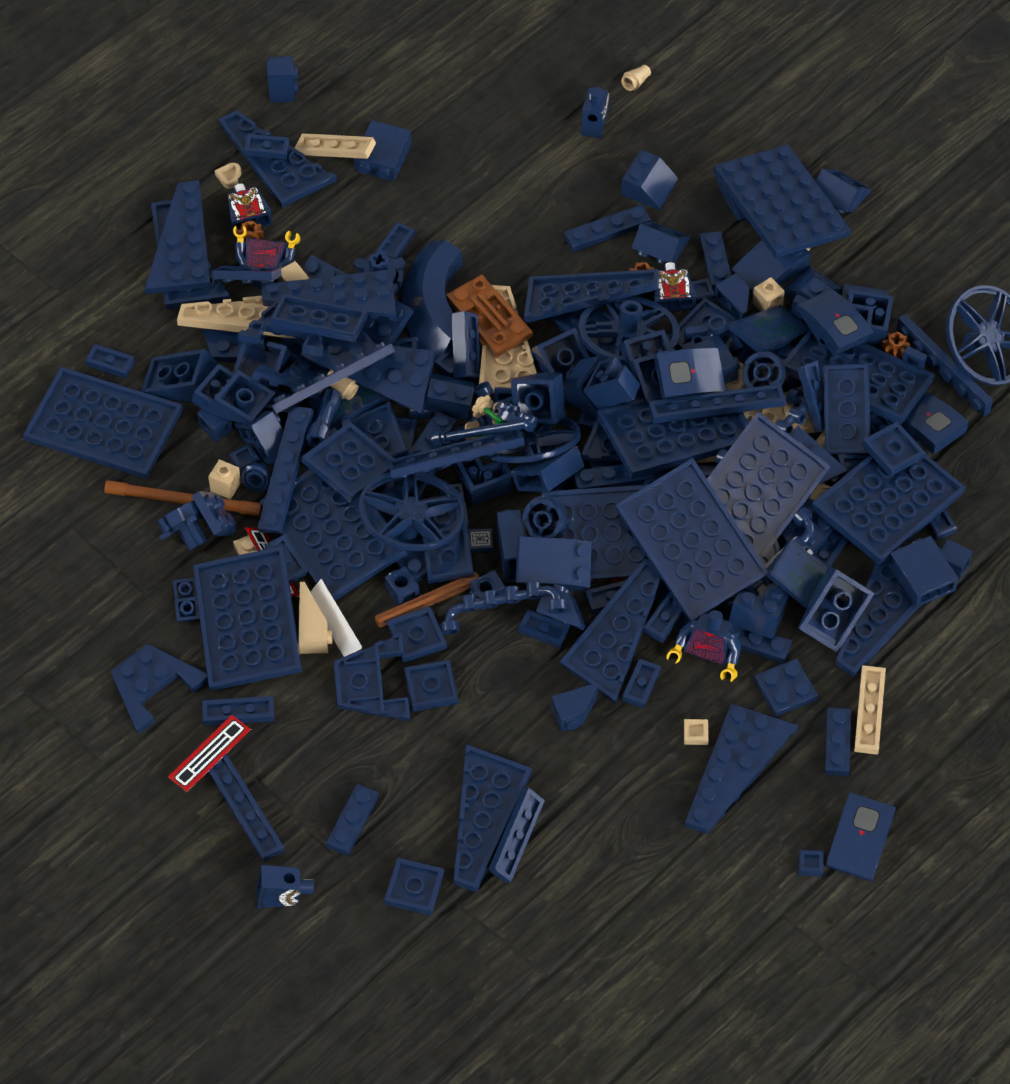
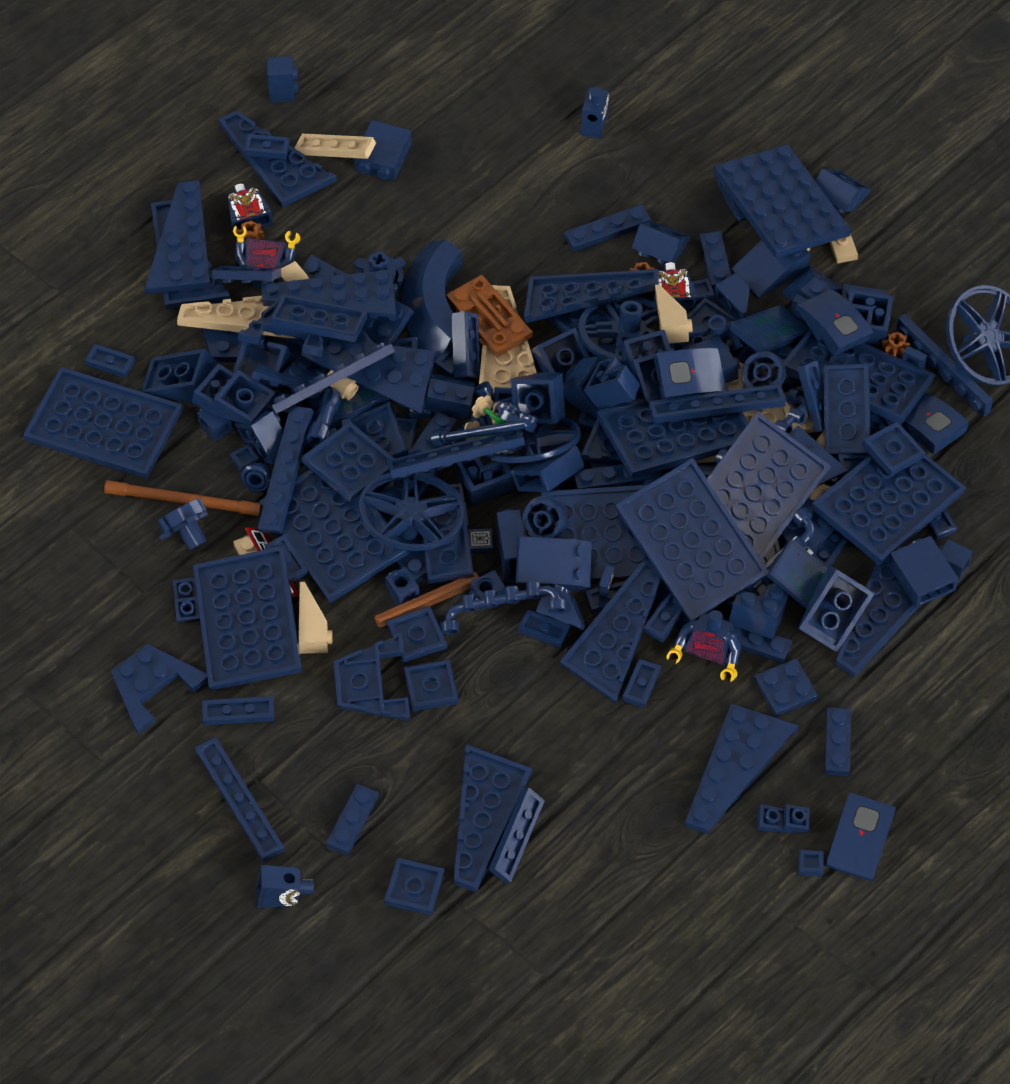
sticker [168,715,251,792] -> none
dark blue plate [192,491,238,536] -> none
tan brick [208,460,241,500] -> none
tan tile [215,163,241,189] -> none
white sticker [311,579,362,657] -> none
dark blue plate [375,222,416,259] -> none
dark blue slope [551,683,598,731] -> none
tan cone [621,65,651,91] -> none
dark blue slope [621,150,678,210] -> none
tan plate [684,719,708,745] -> none
tan brick [752,277,785,312] -> none
tan plate [854,665,886,755] -> none
none -> dark blue tile [599,565,614,597]
none -> tan slope [655,284,693,344]
none -> dark blue slope [757,804,810,833]
none -> tan plate [829,234,858,263]

